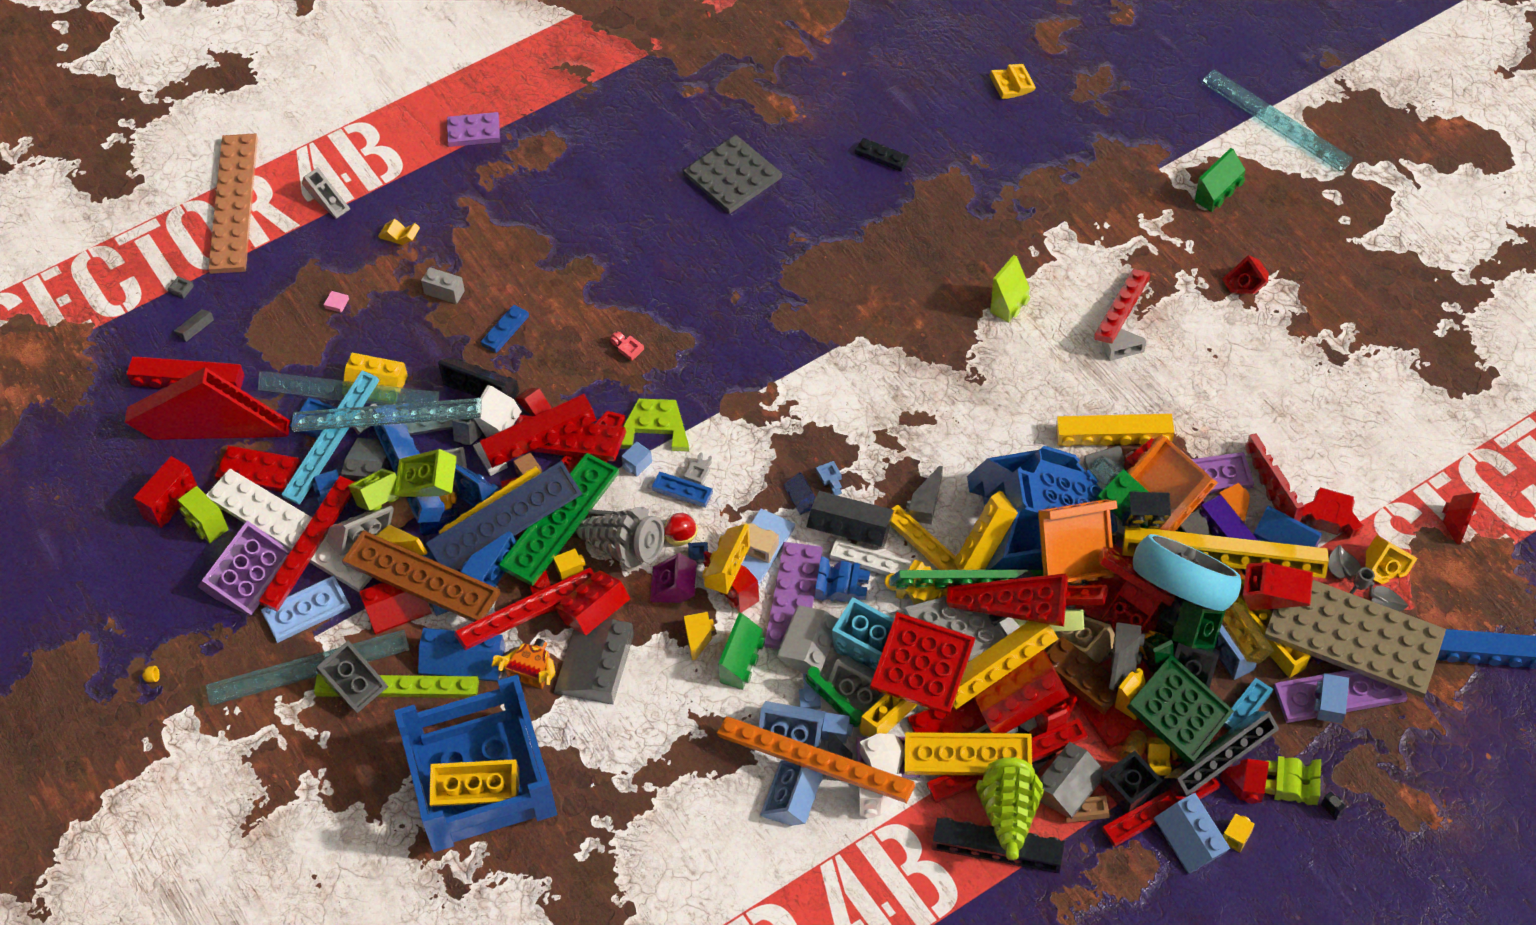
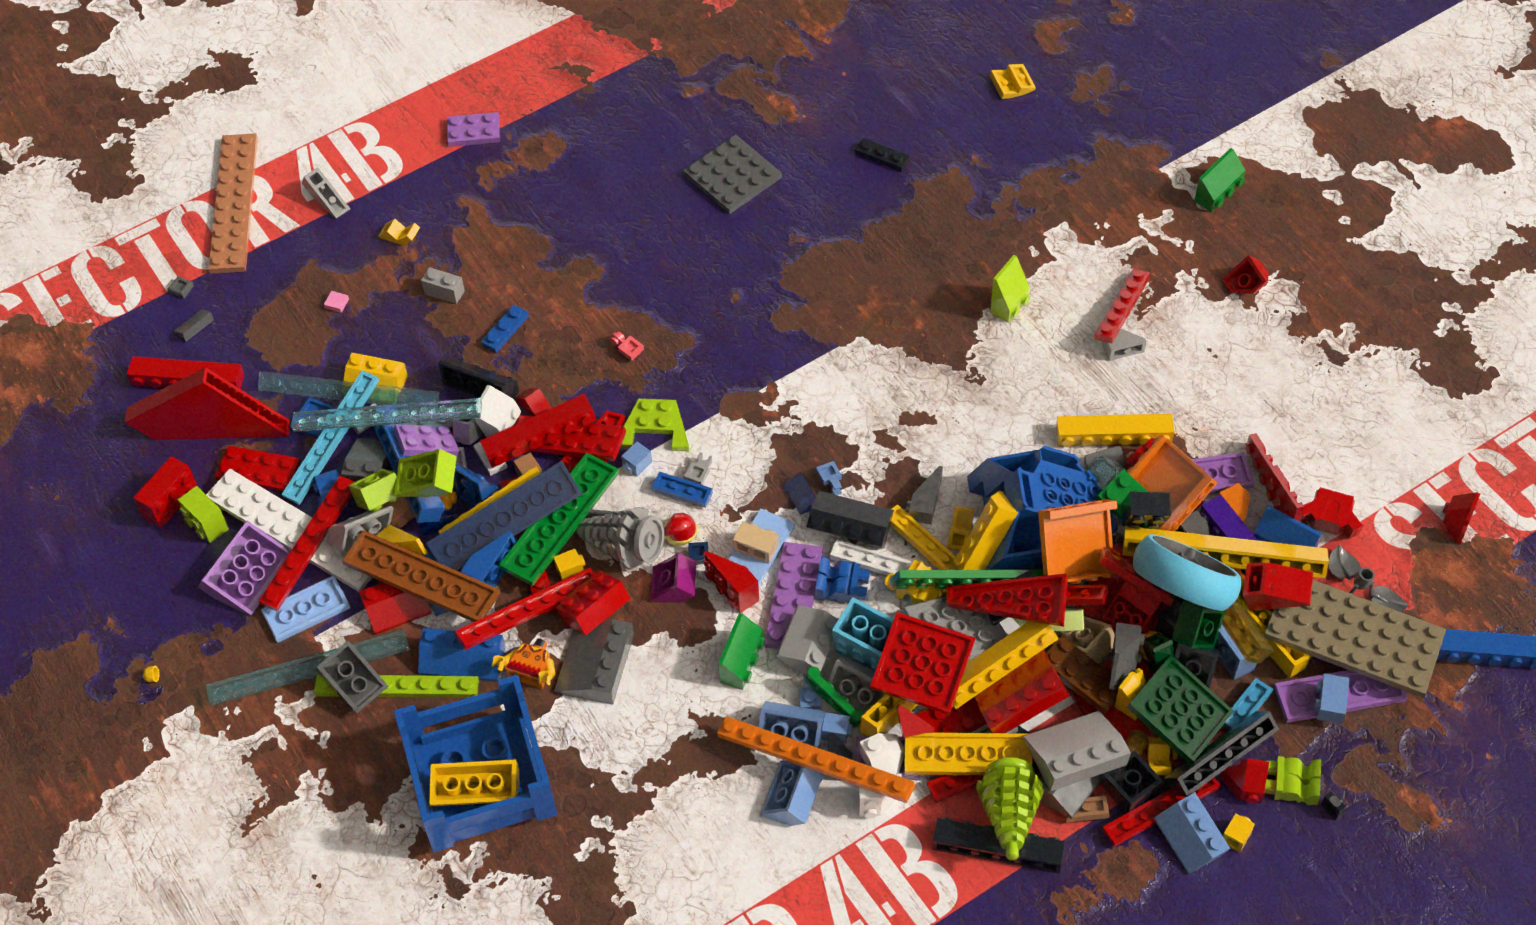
yellow slope [684,612,715,660] -> none
yellow slope [702,524,750,594] -> none
red slope [1035,691,1077,733] -> none
clear light blue plate [1203,69,1353,172] -> none
yellow slope [1366,534,1418,584] -> none
none -> medium lavender plate [394,424,459,457]
none -> red slope [896,704,935,737]
none -> yellow slope [947,505,975,550]
none -> light grey slope [1023,711,1131,791]

